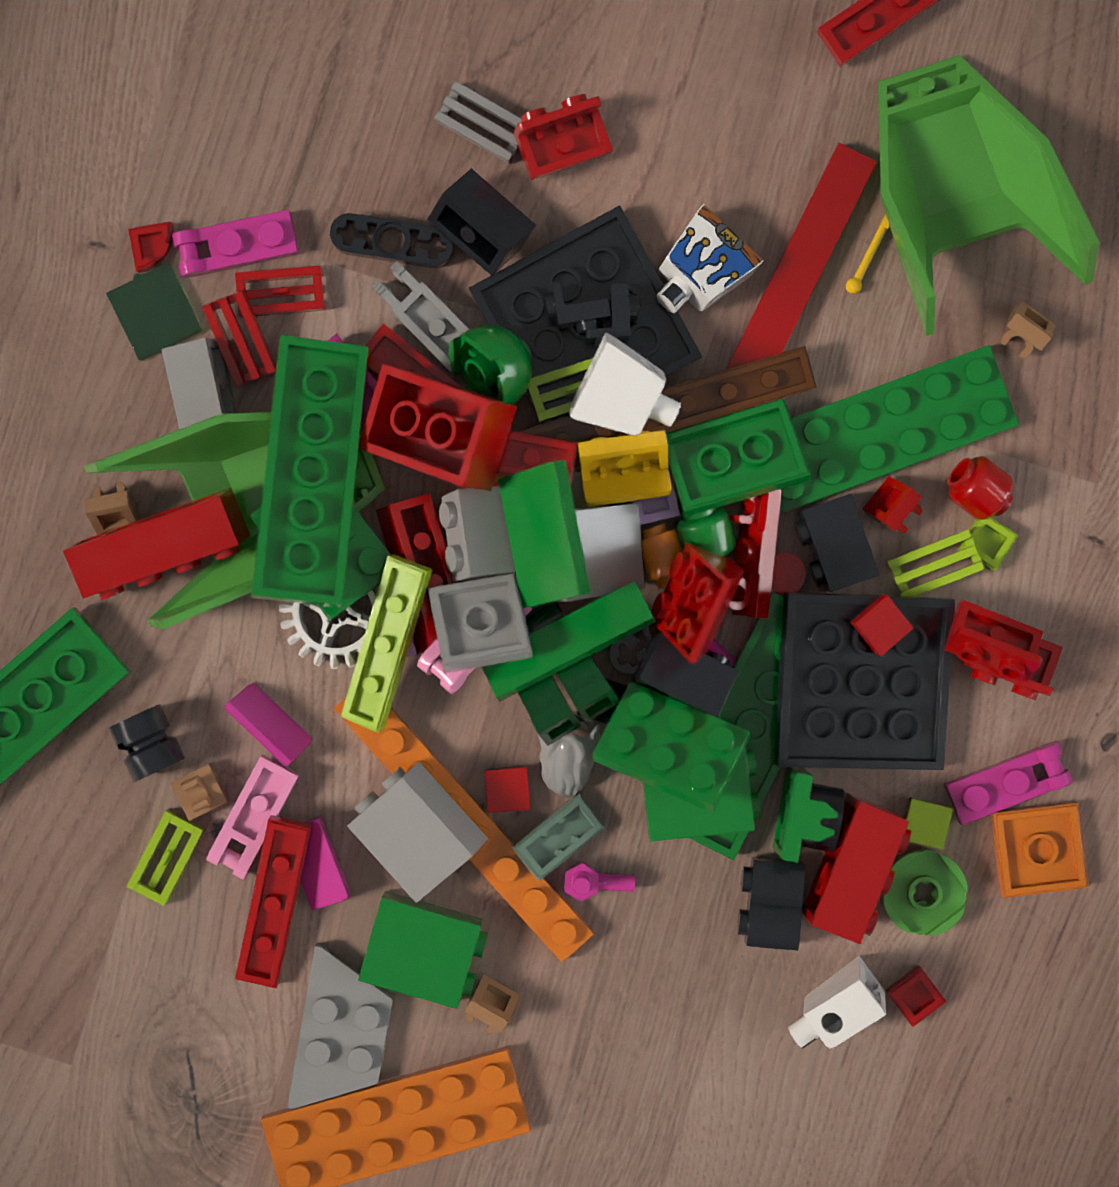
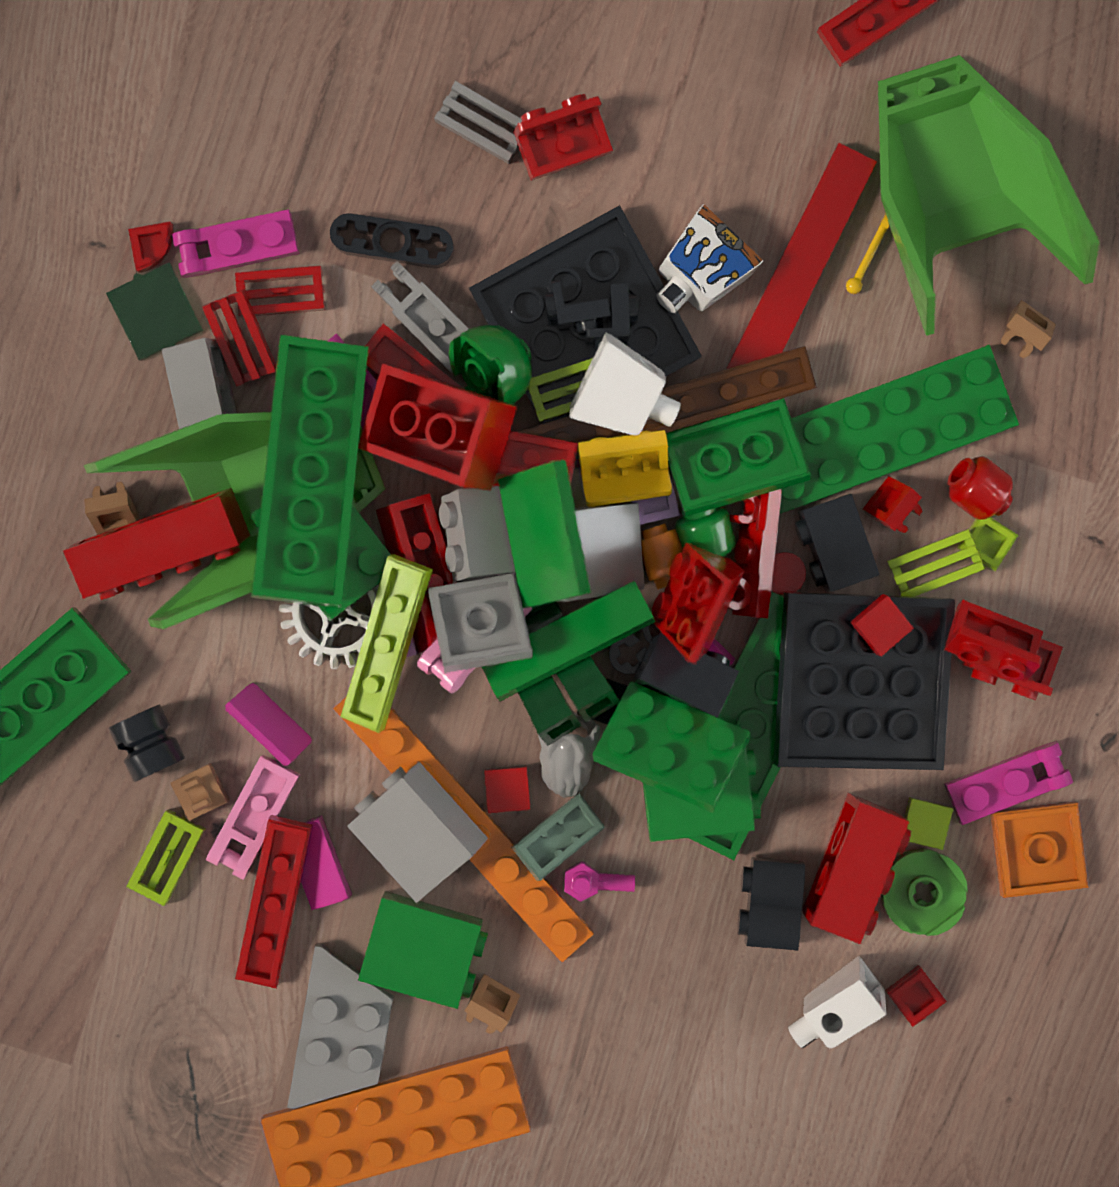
black brick [427,168,536,276] -> none
green piece [772,767,845,863] -> none

